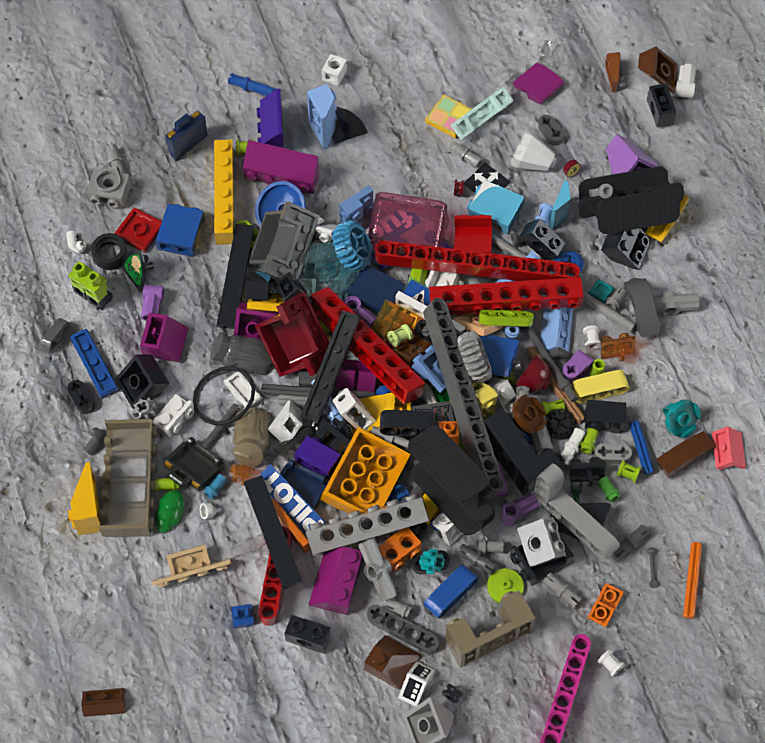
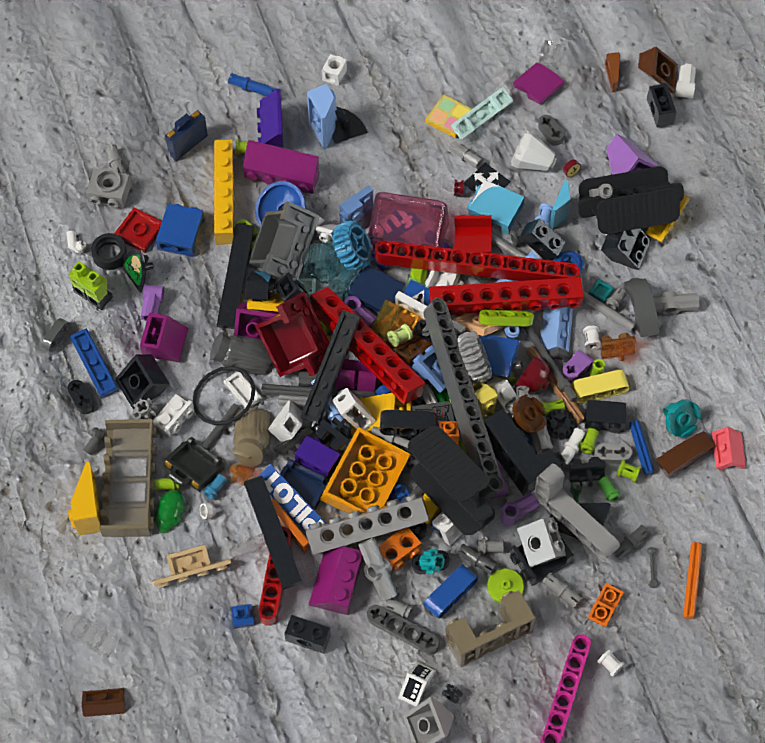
reddish brown slope [364,635,421,690] -> none

